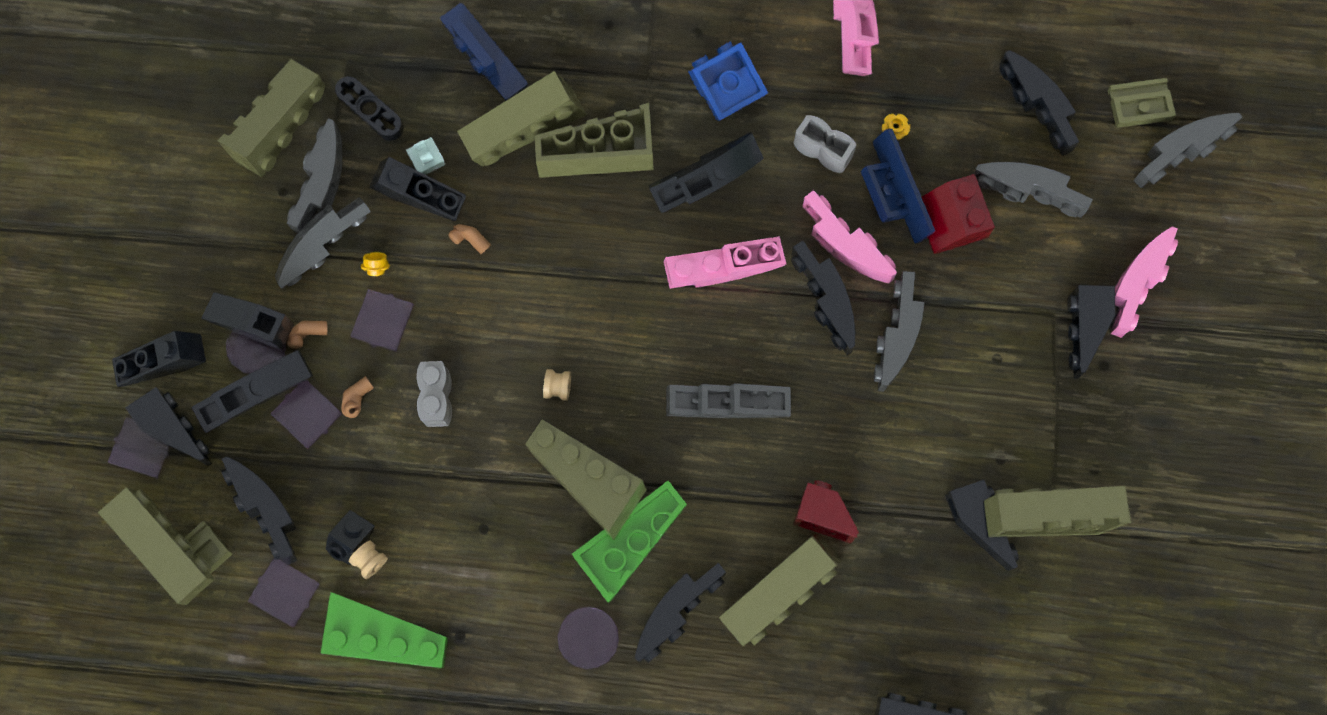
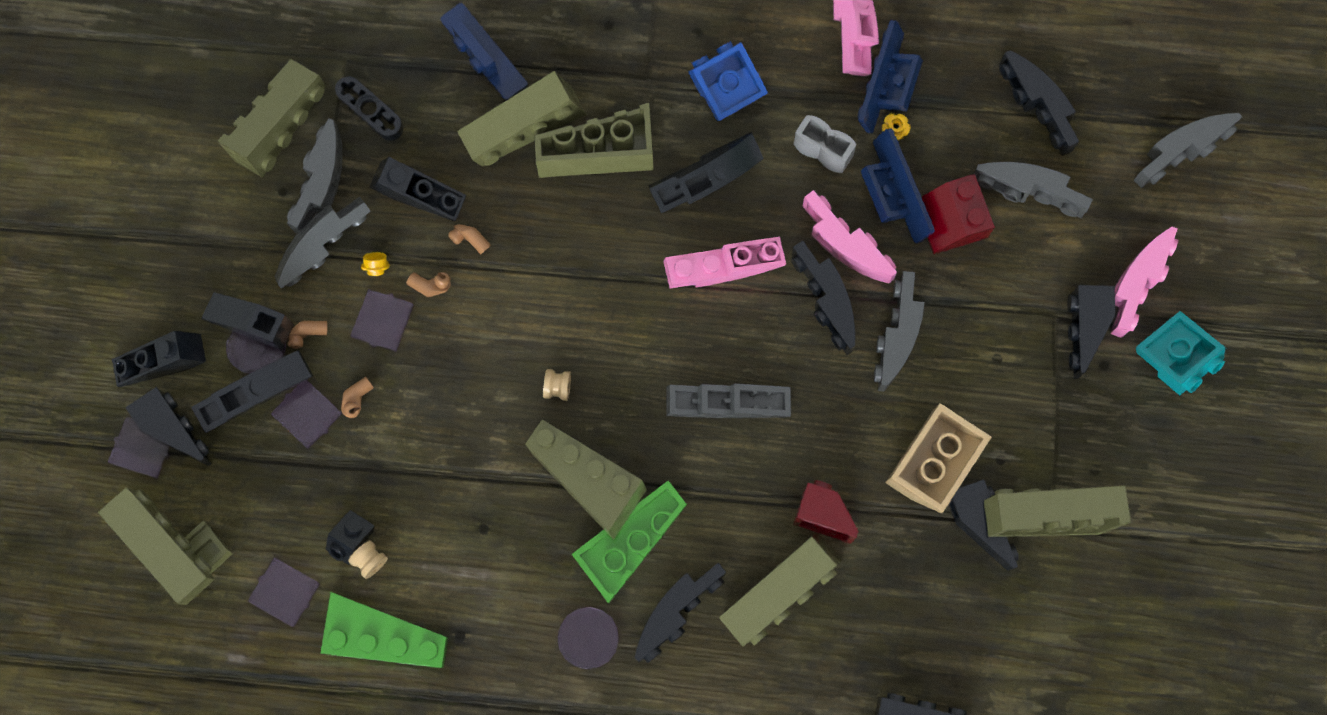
black slope [221,457,298,566] -> none
light aqua tile [406,137,446,175] -> none
light grey brick [417,361,452,427] -> none
olive plate [1108,78,1176,128] -> none
none -> medium nougat arm [407,272,451,297]
none -> dark blue bracket [858,20,923,133]
none -> tan slope [885,403,991,513]
none -> teal plate [1136,311,1225,395]

